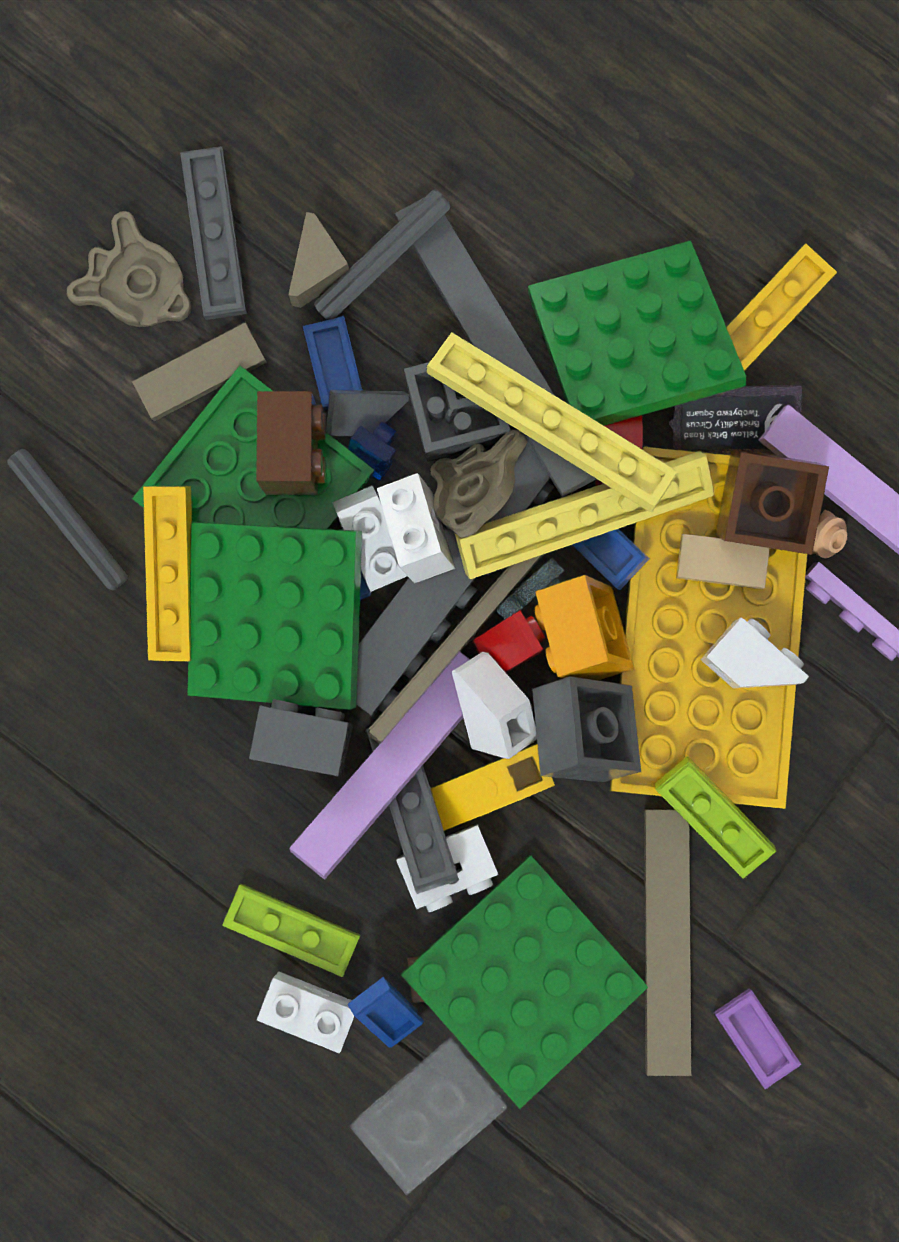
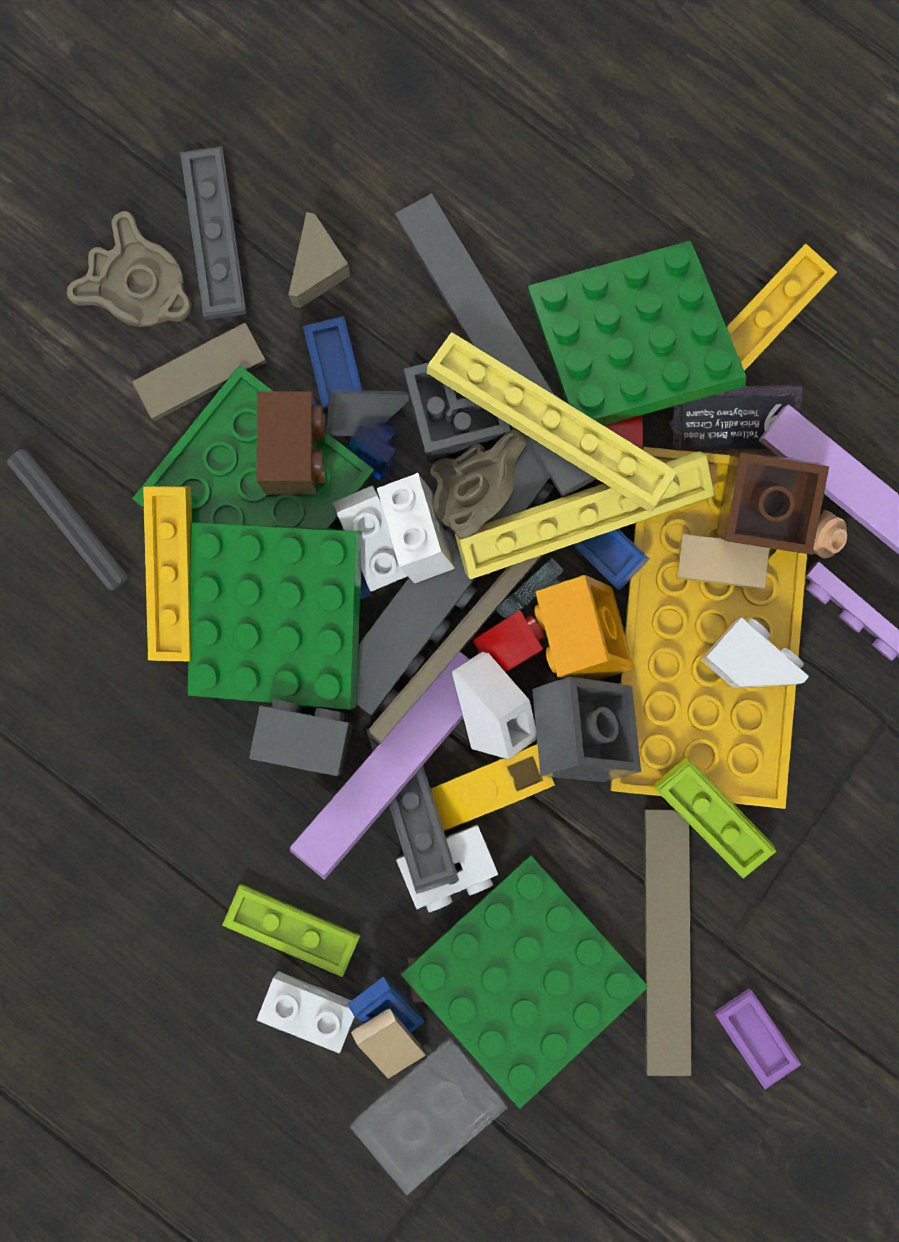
dark grey axle [314,189,451,320] -> none
none -> tan tile [351,1008,425,1079]

